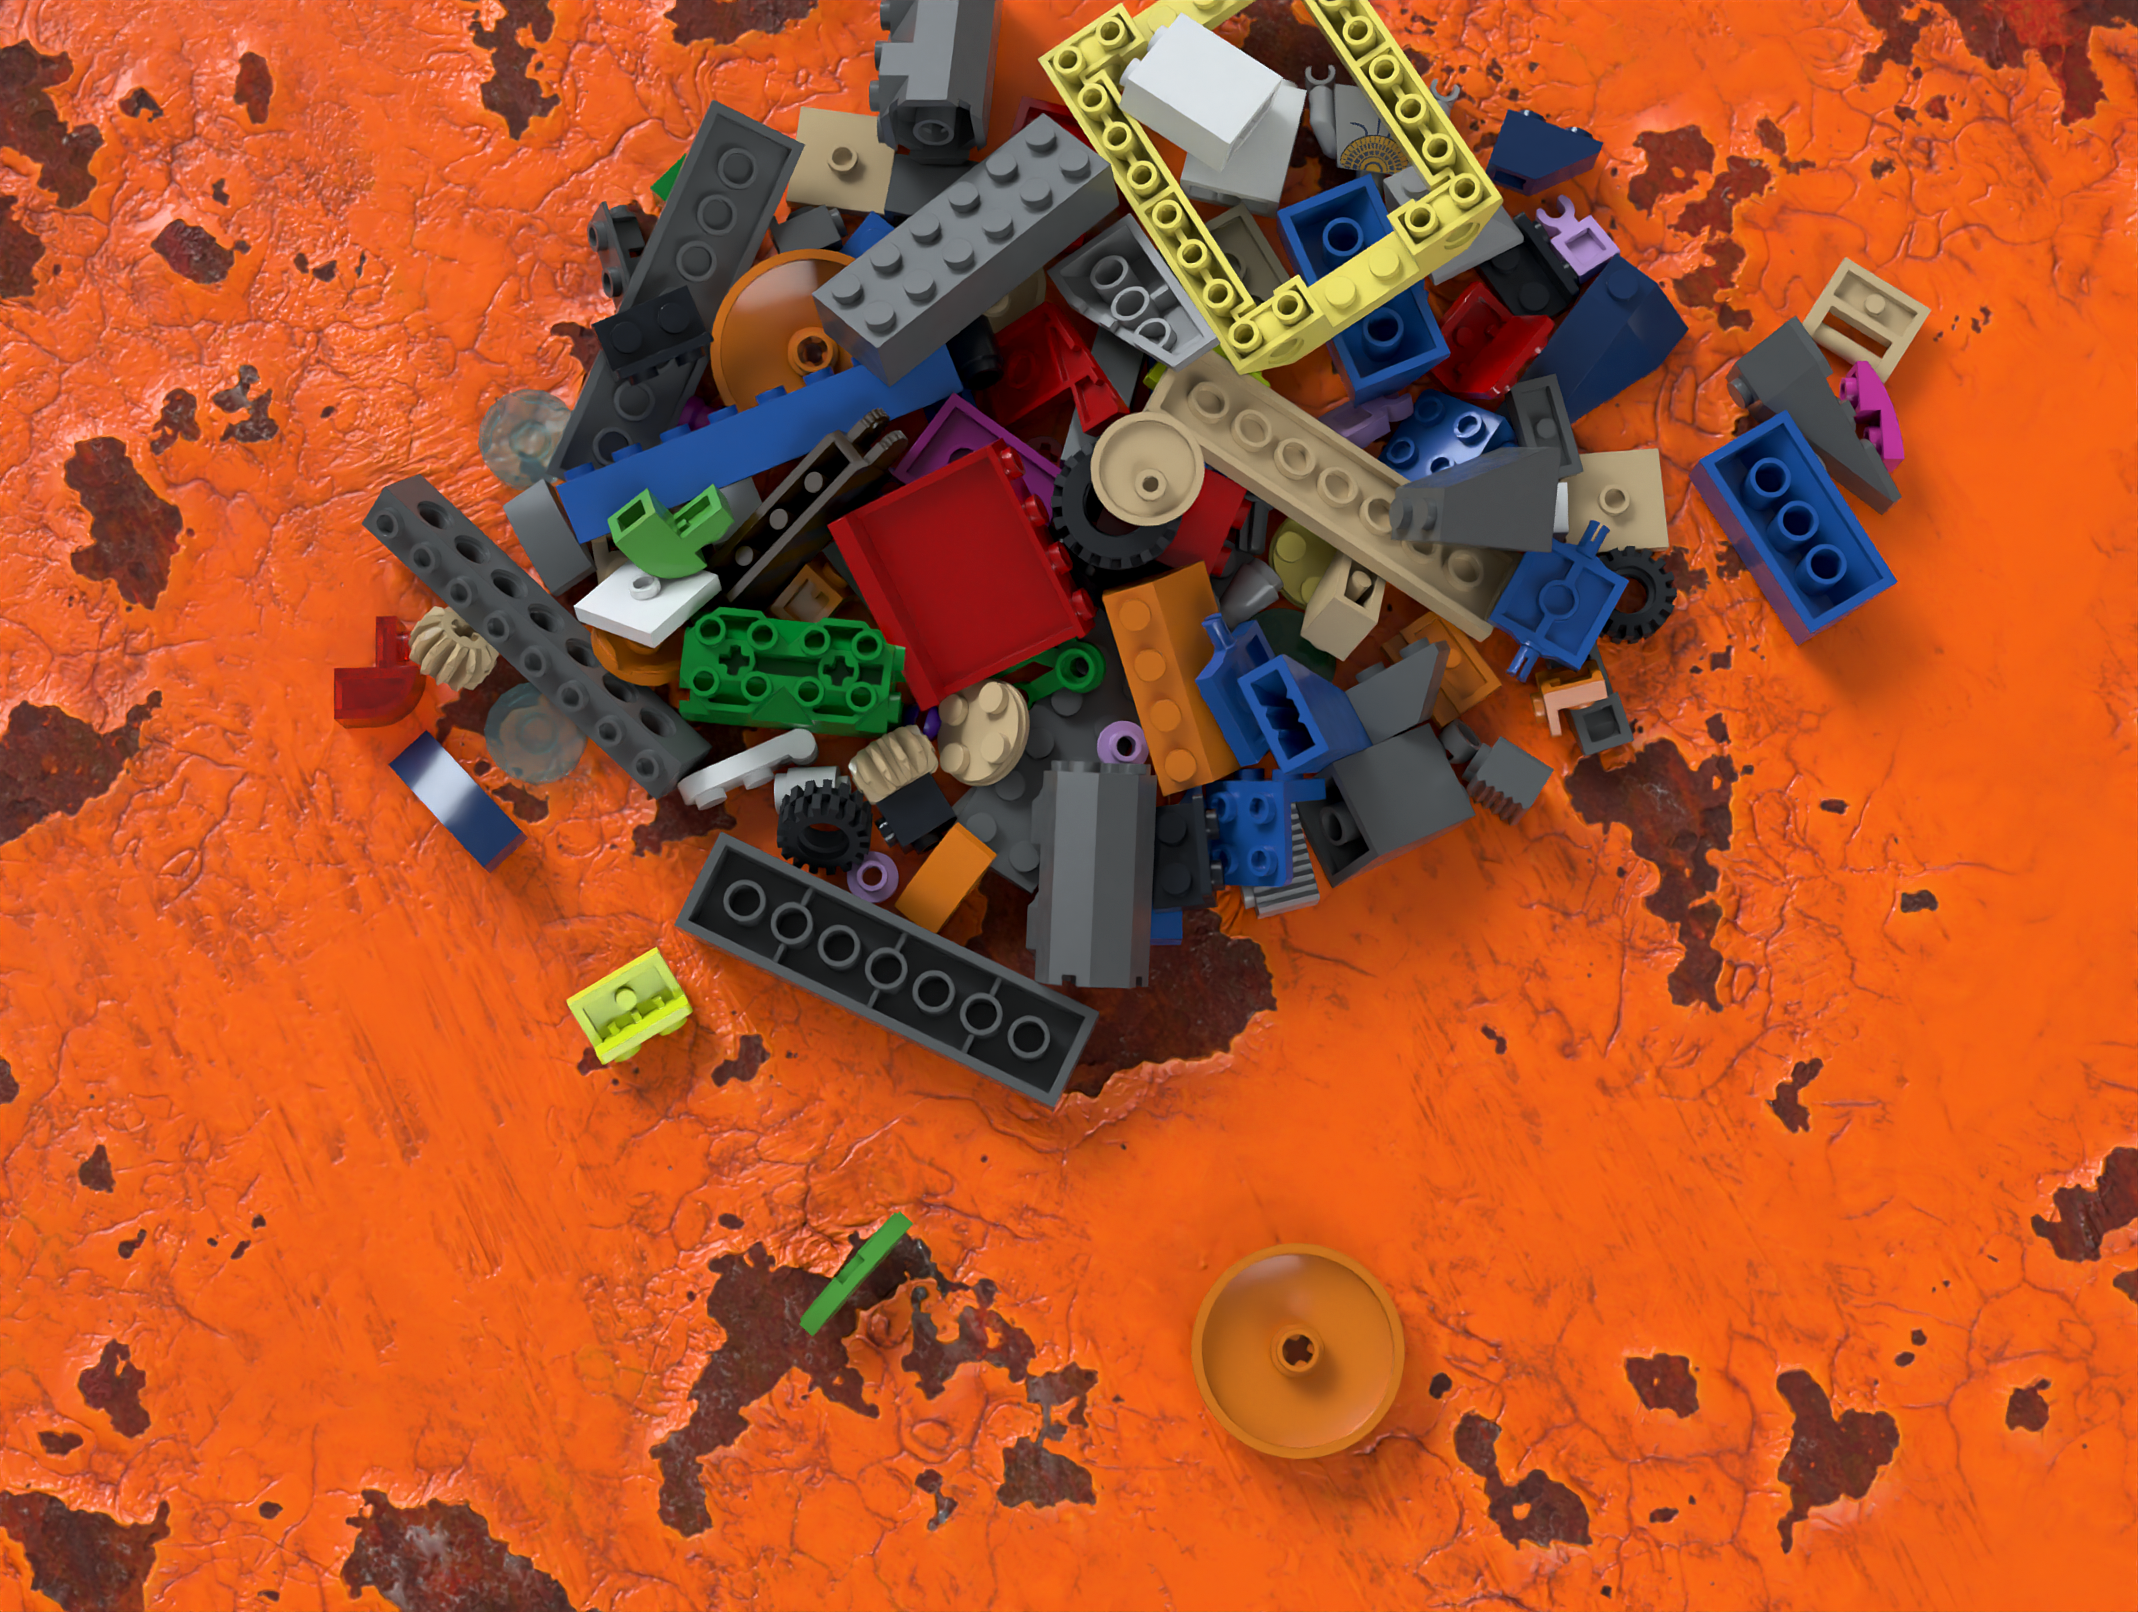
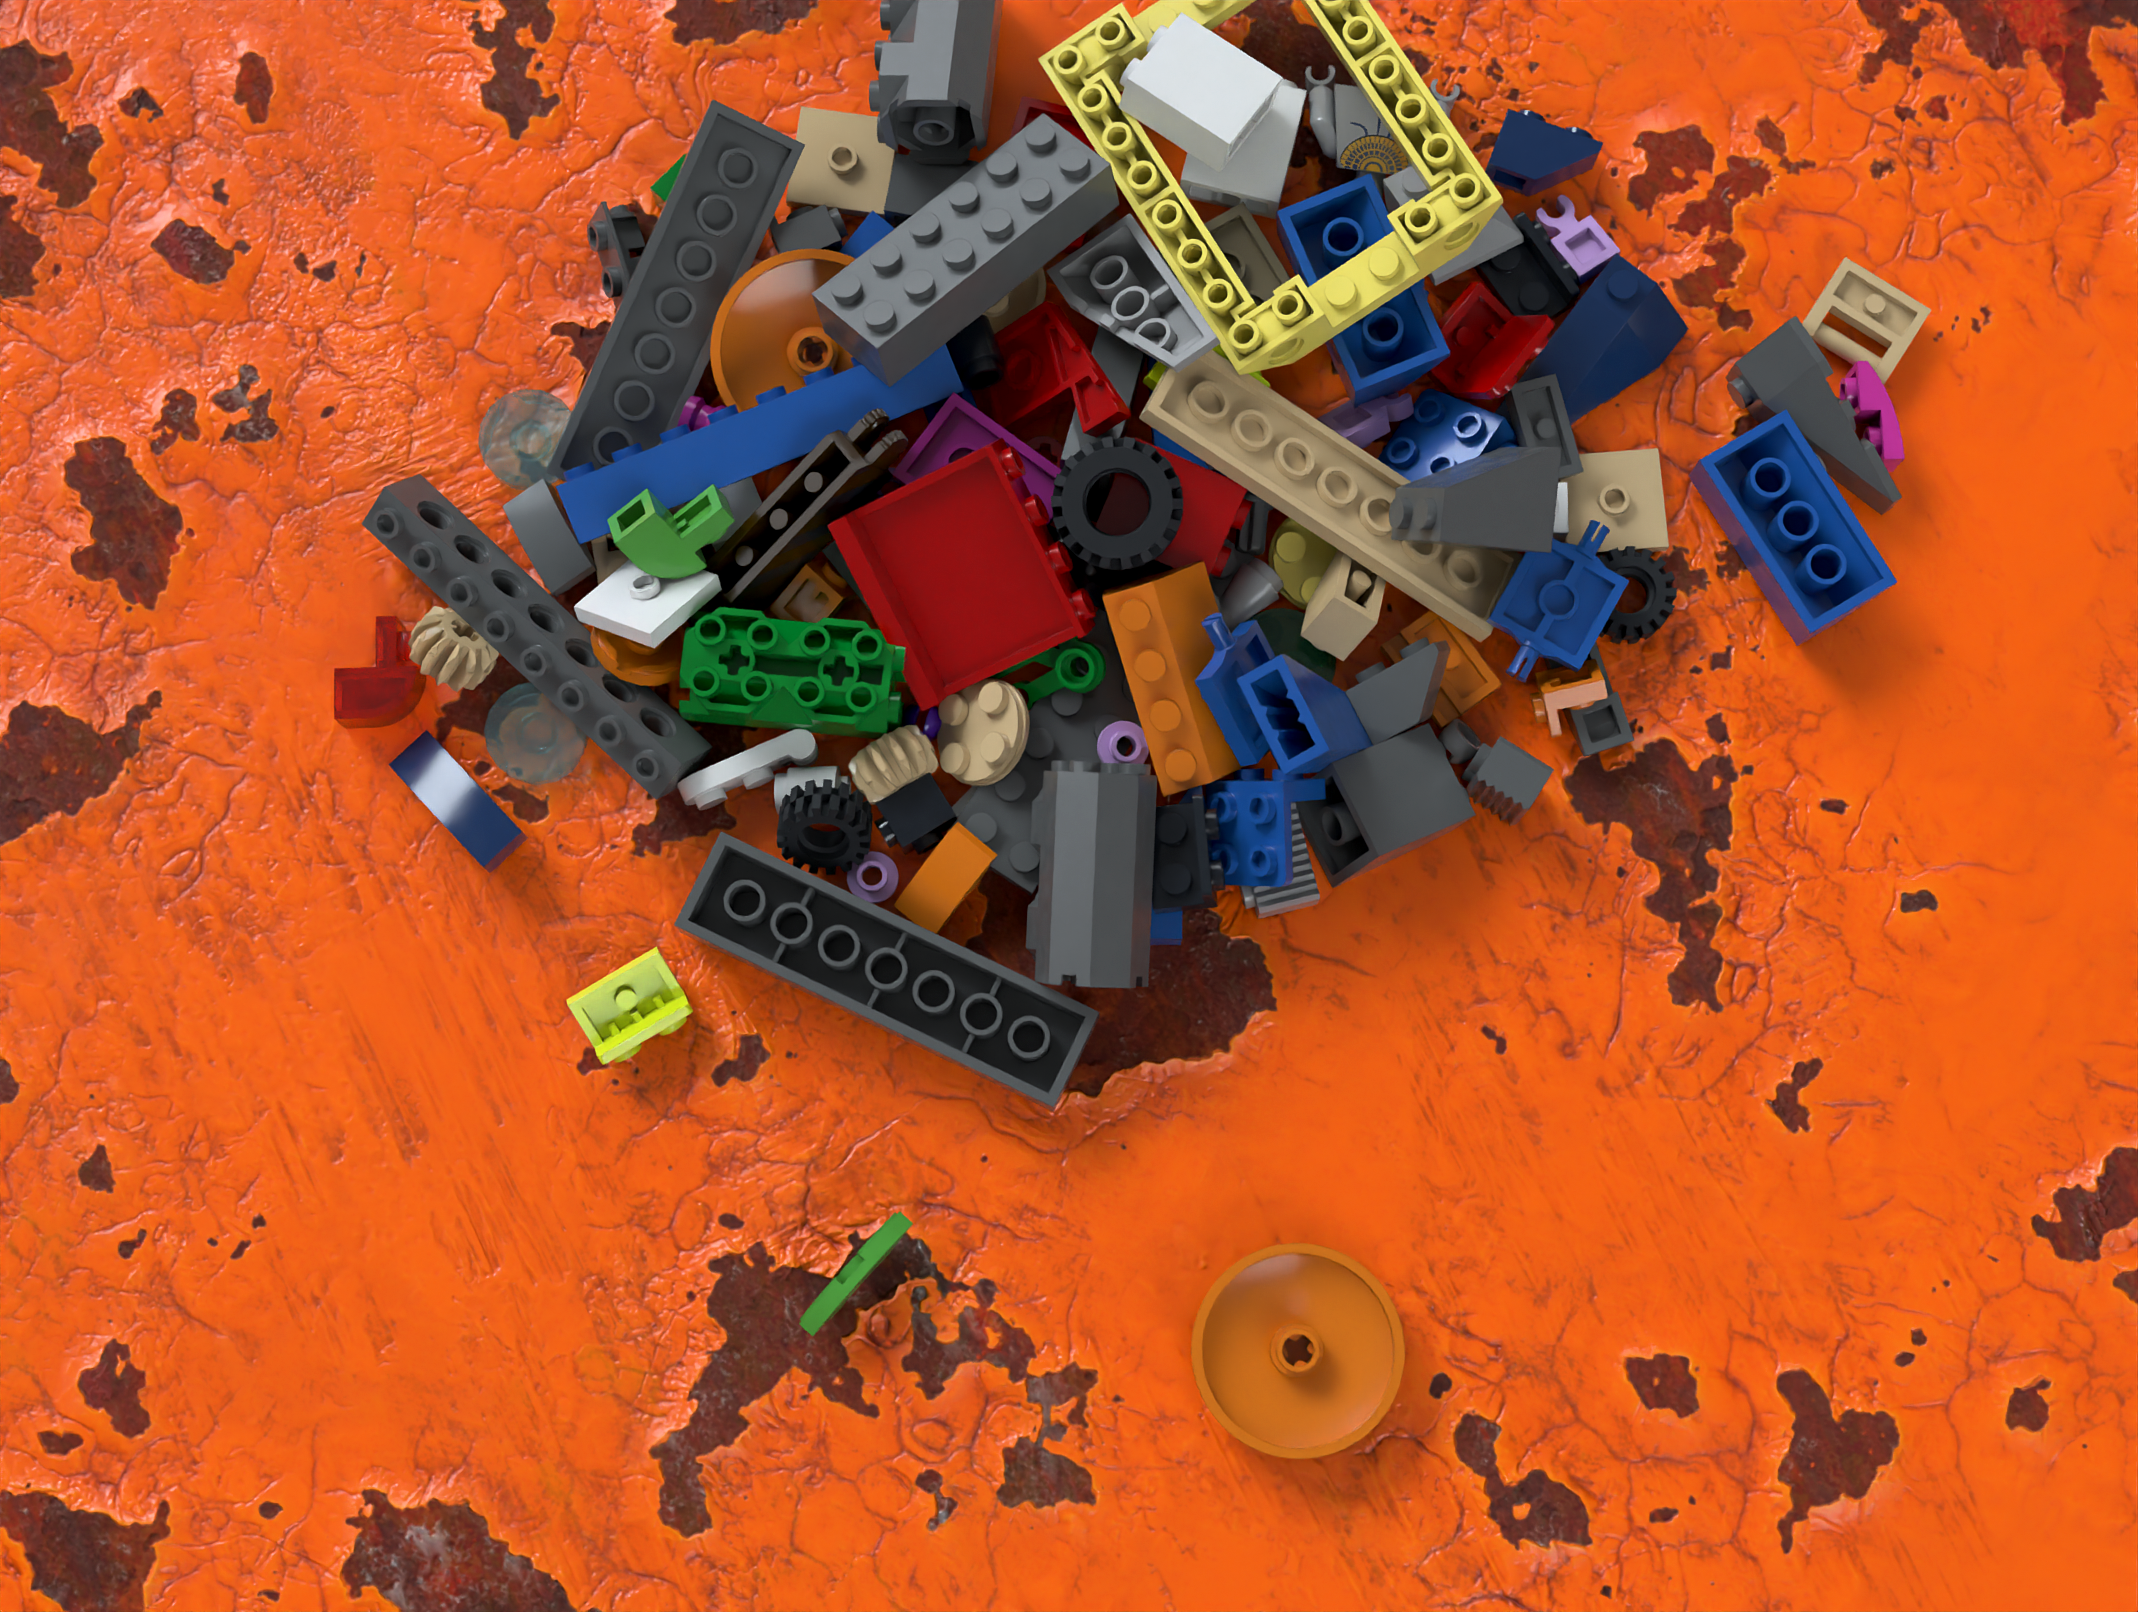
black bracket [590,285,714,387] -> none
tan piece [1091,412,1204,526] -> none

